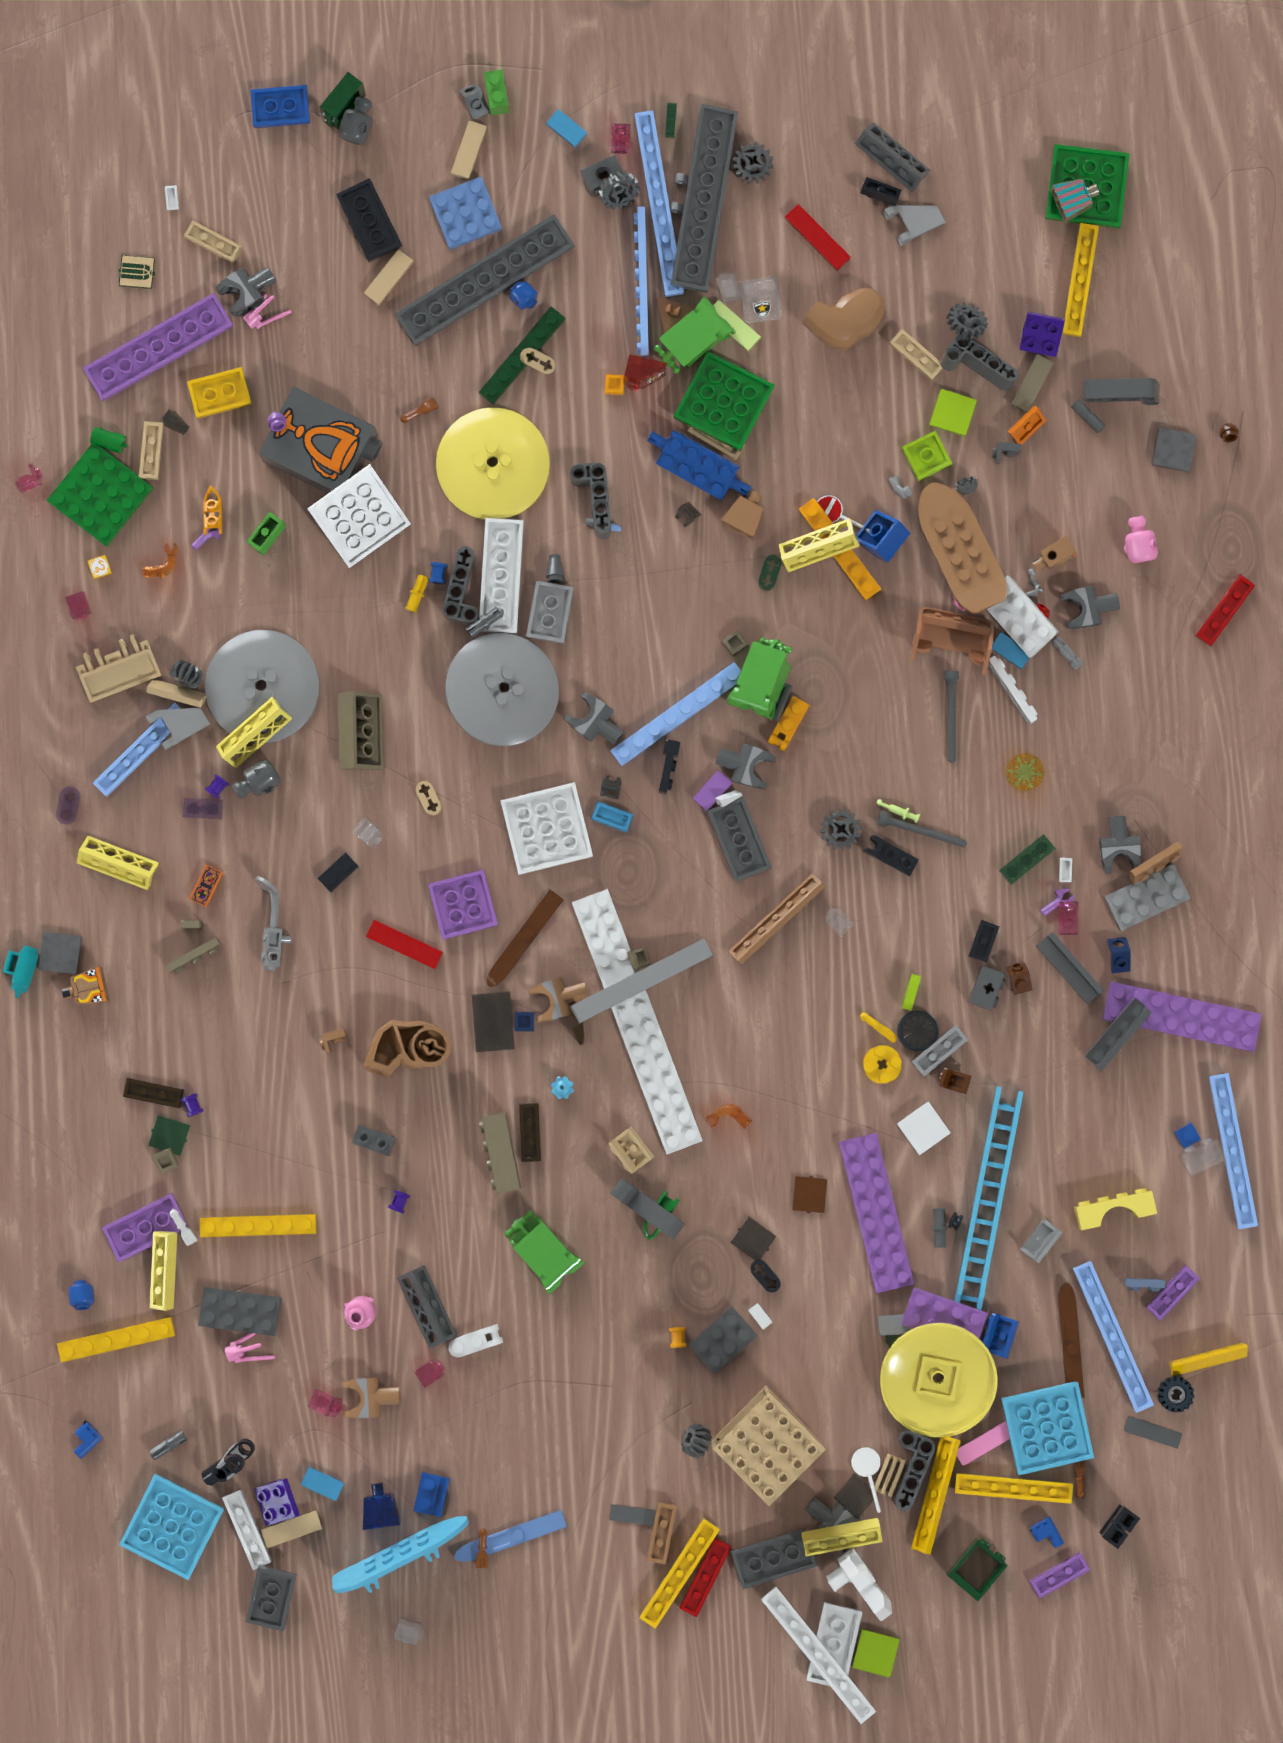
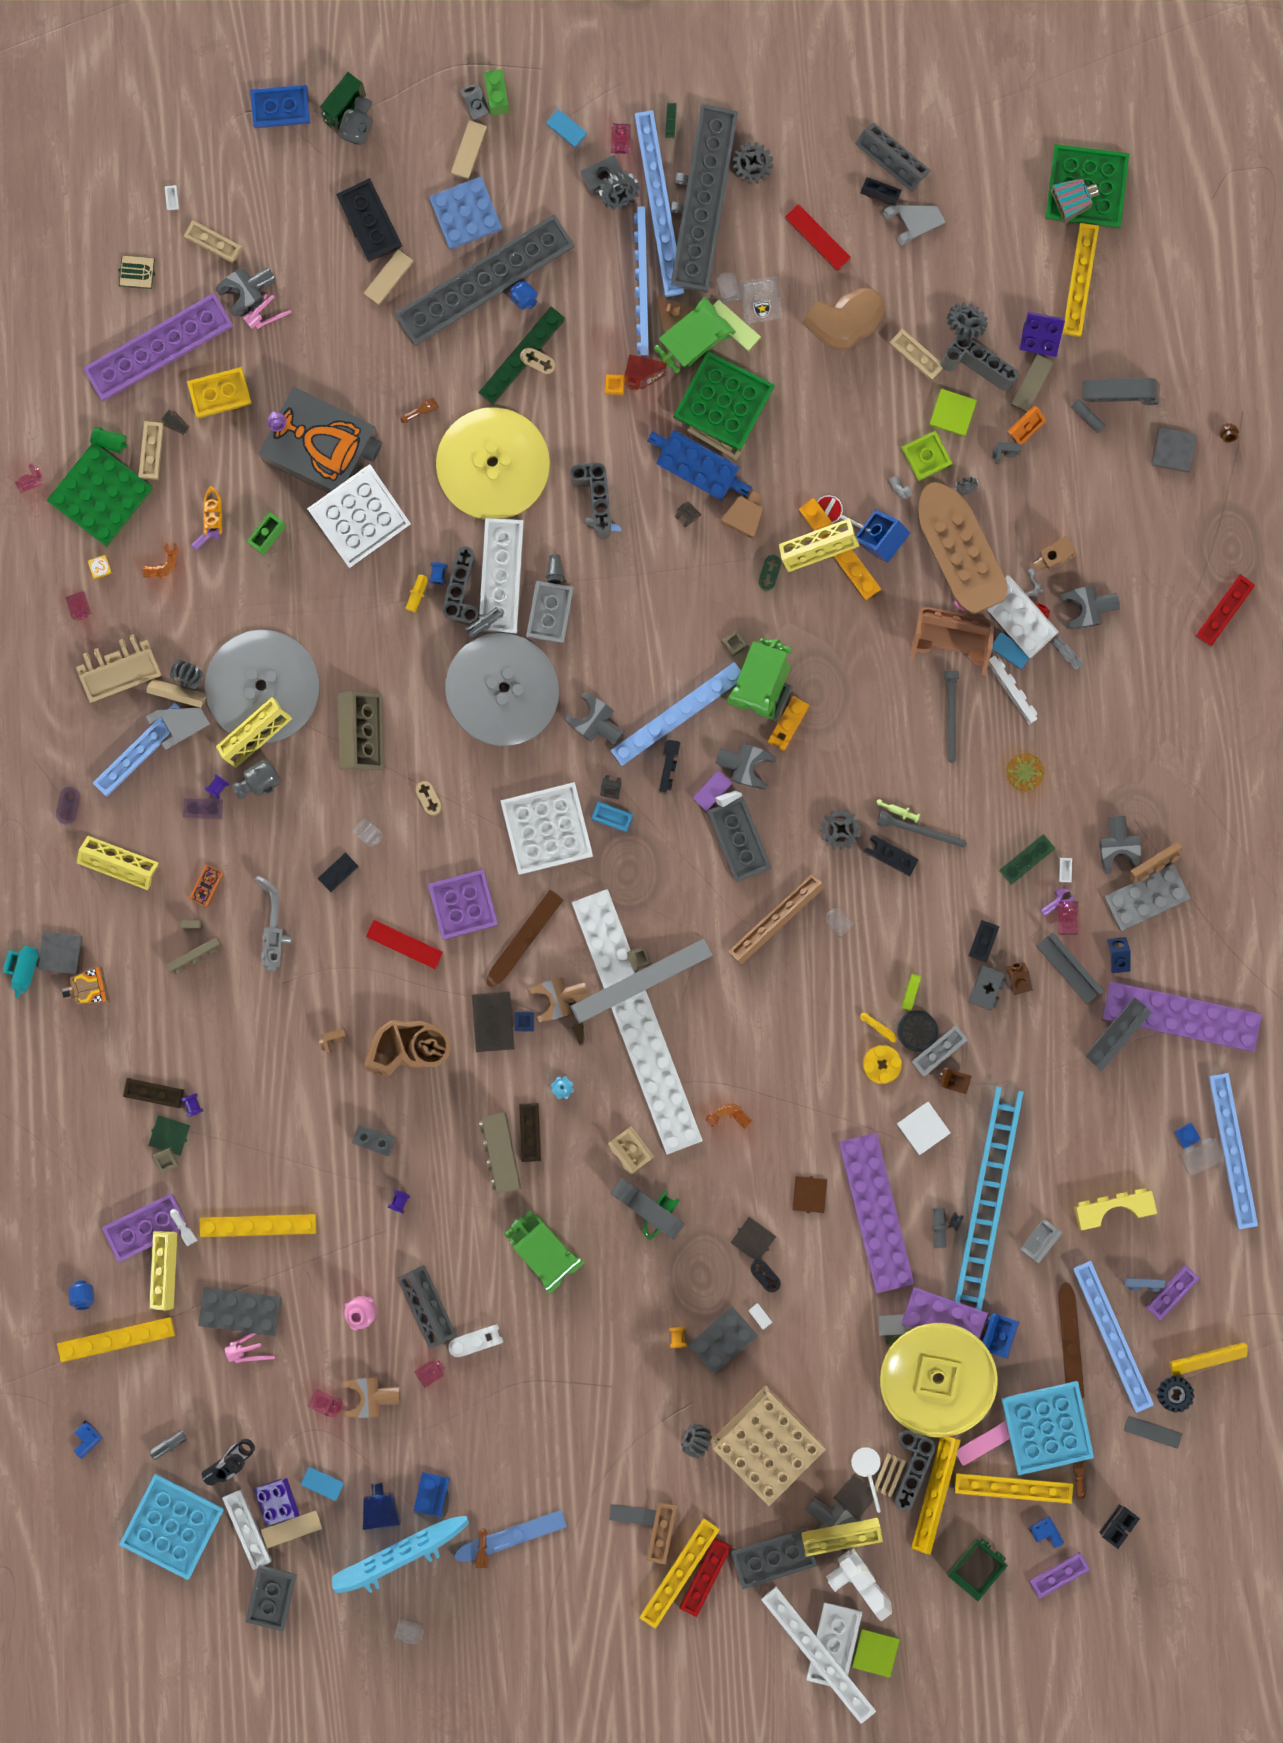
bright pink piece [1124,516,1158,563] -> none

